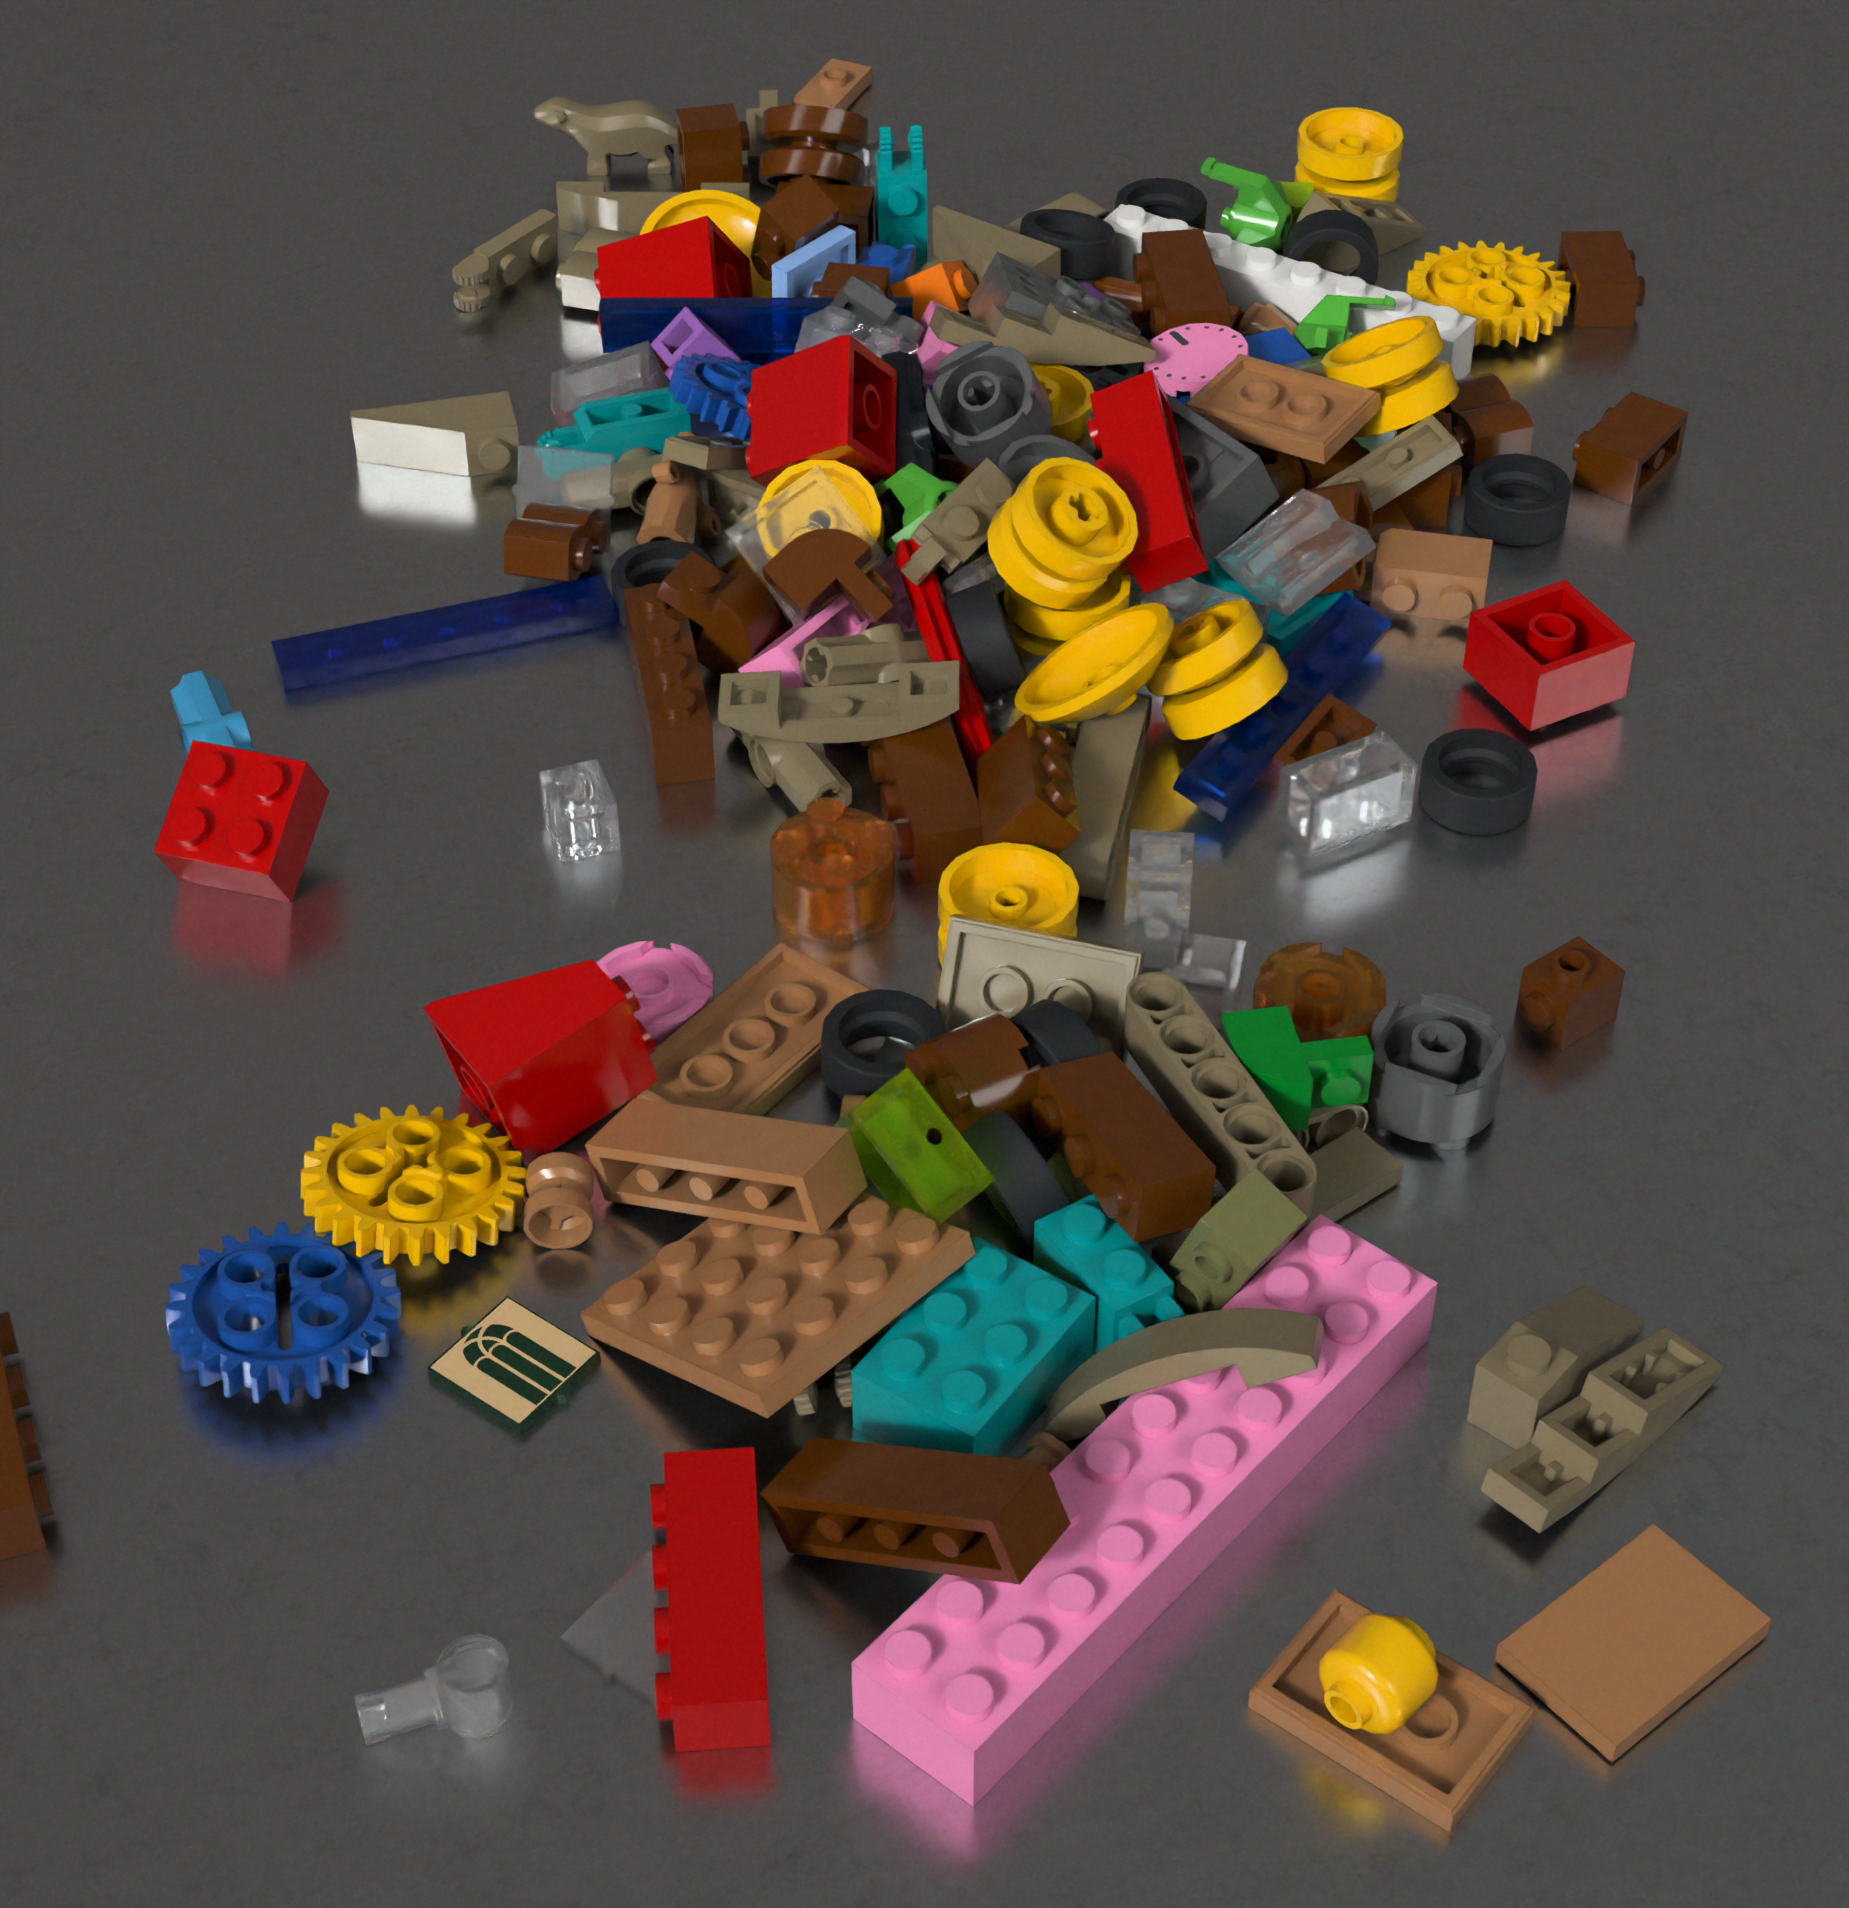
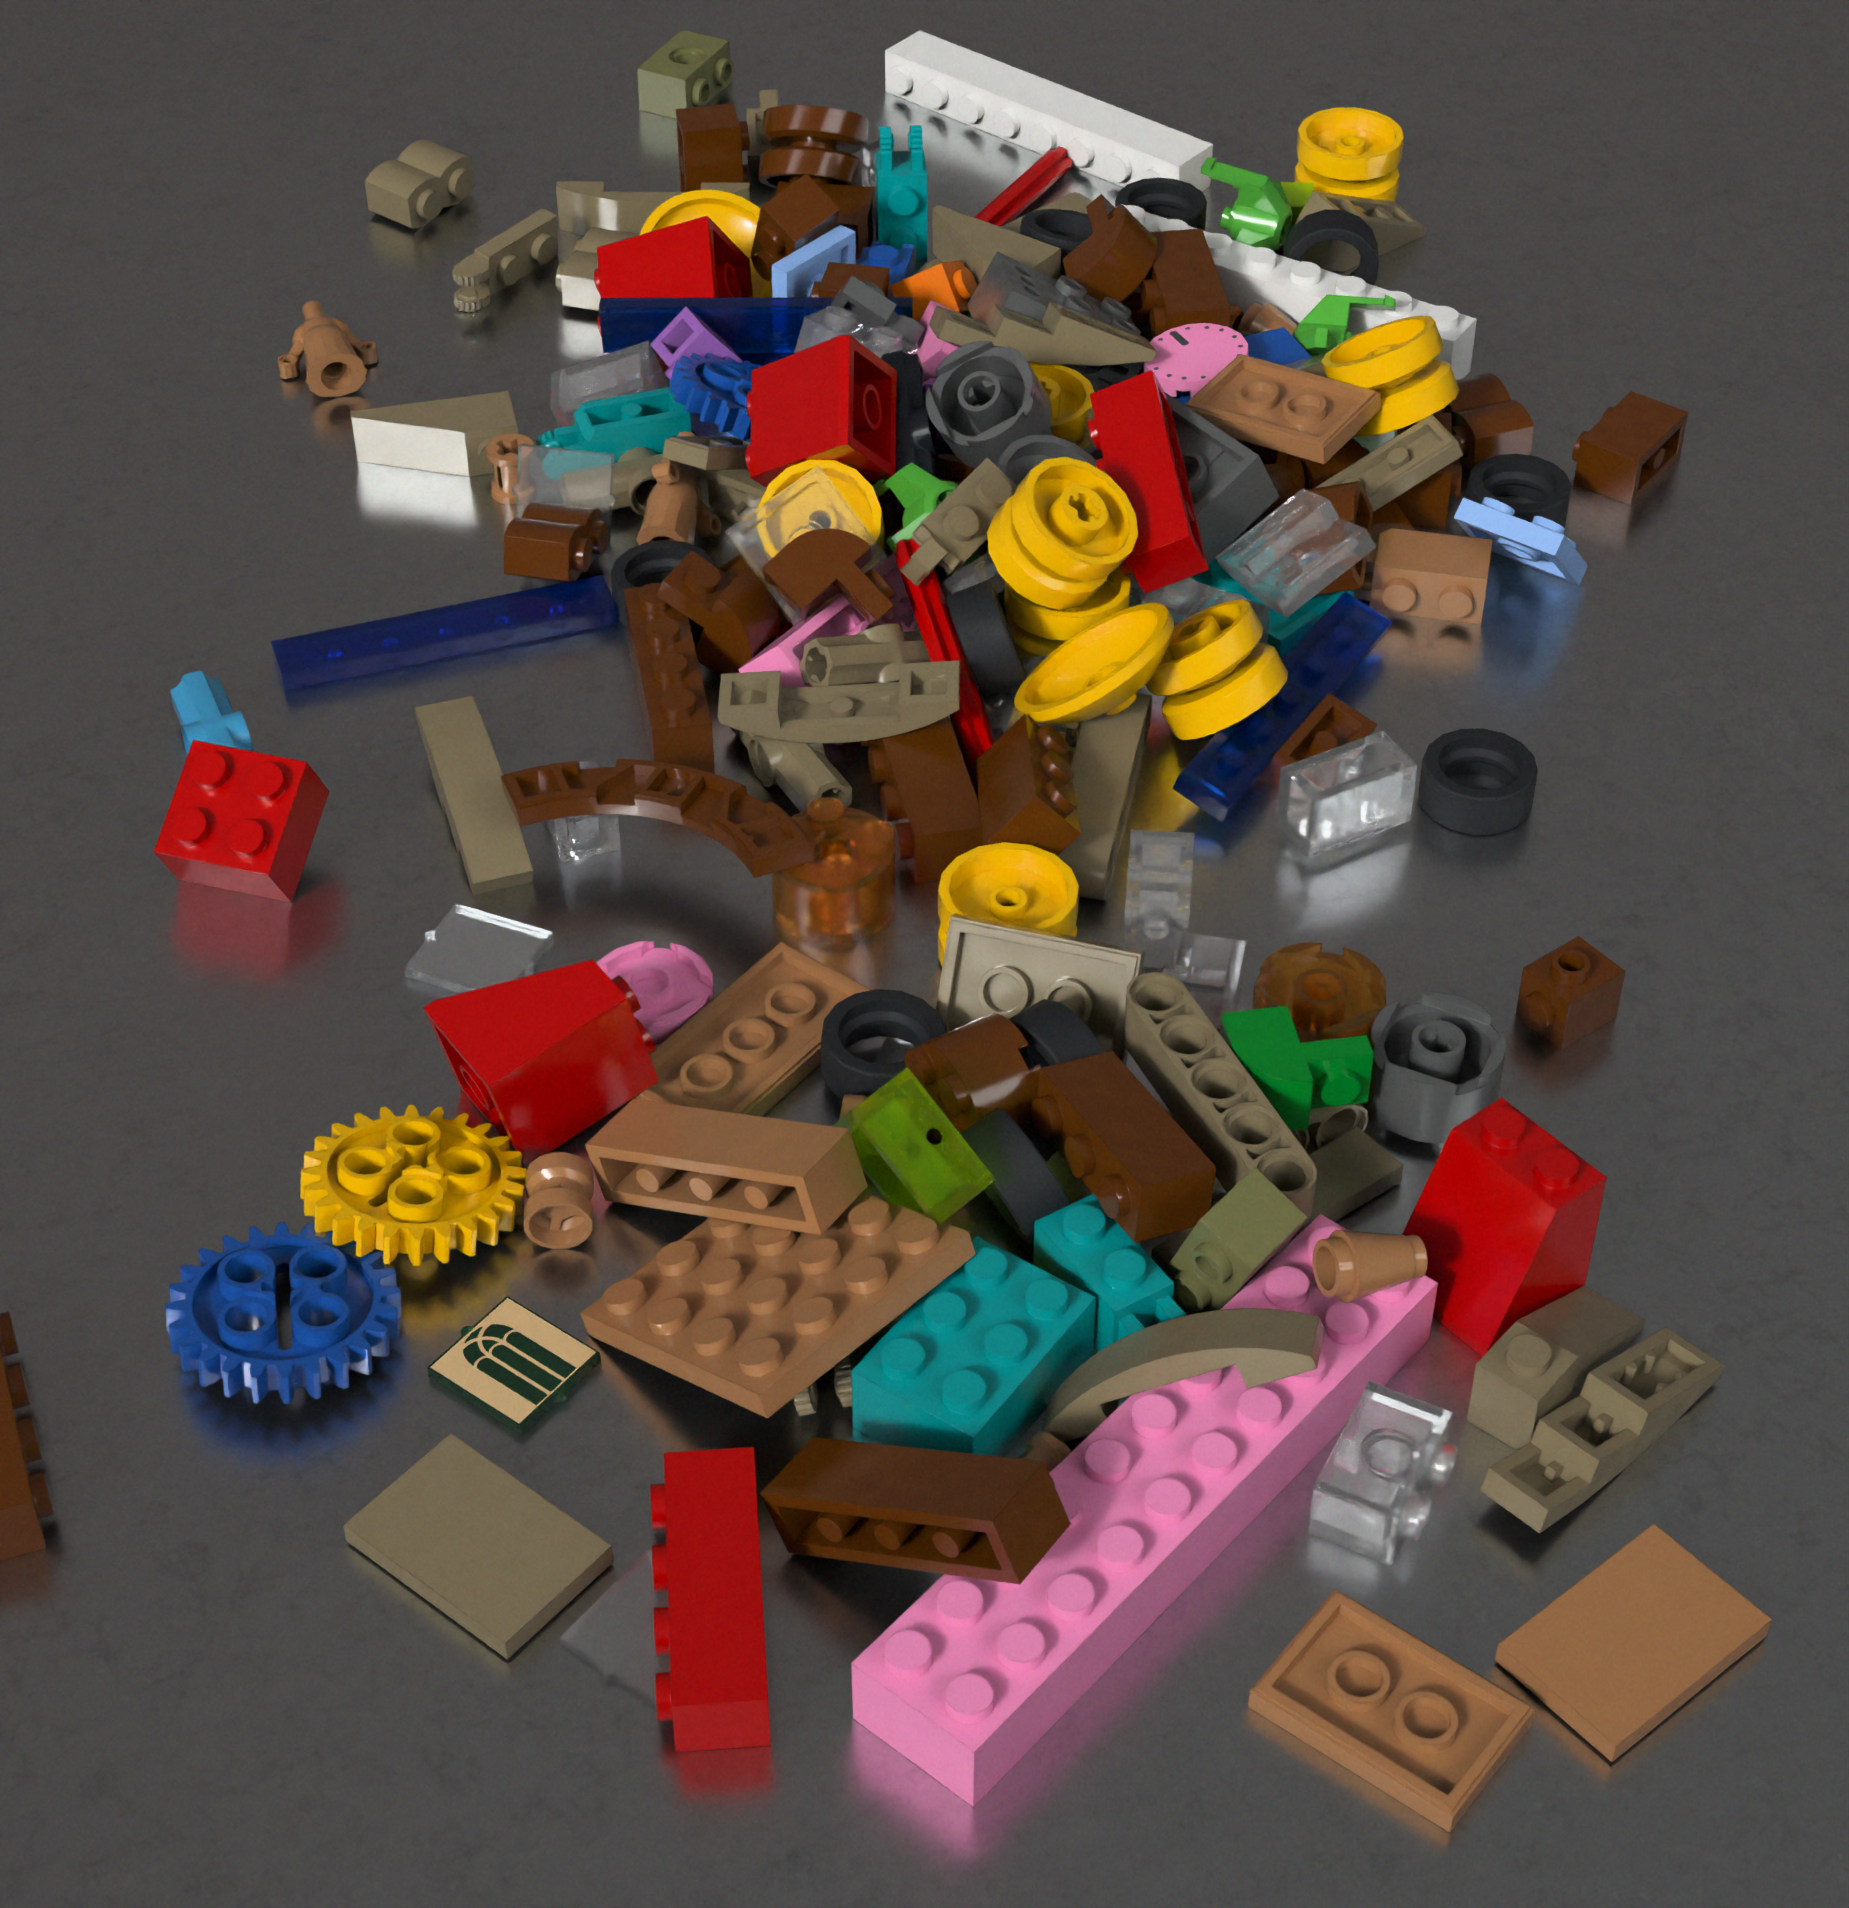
clear pin [353,1634,515,1746] -> none
dark tan animal [533,95,678,176] -> none
medium nougat plate [793,58,873,110] -> none
yellow head [1319,1613,1438,1734] -> none
yellow gear [1406,240,1571,347] -> none
red brick [1463,580,1635,731] -> none
reddish brown brick [1556,231,1645,328] -> none
none -> medium nougat piece [277,301,379,397]
none -> dark tan tile [343,1433,614,1660]
none -> dark tan brick [365,139,475,228]
none -> clear piece [405,903,553,993]
none -> dark tan slope [415,695,533,895]
none -> medium nougat bush [486,433,538,505]
none -> reddish brown tile [500,759,814,878]
none -> olive brick [637,30,734,119]
none -> white brick [885,30,1213,192]
none -> red axle [935,147,1072,258]
none -> reddish brown brick [1062,194,1158,302]
none -> clear brick [1308,1381,1458,1565]
none -> medium nougat cone [1312,1230,1428,1303]
none -> red slope [1402,1097,1607,1357]
none -> light blue plate [1454,497,1588,586]

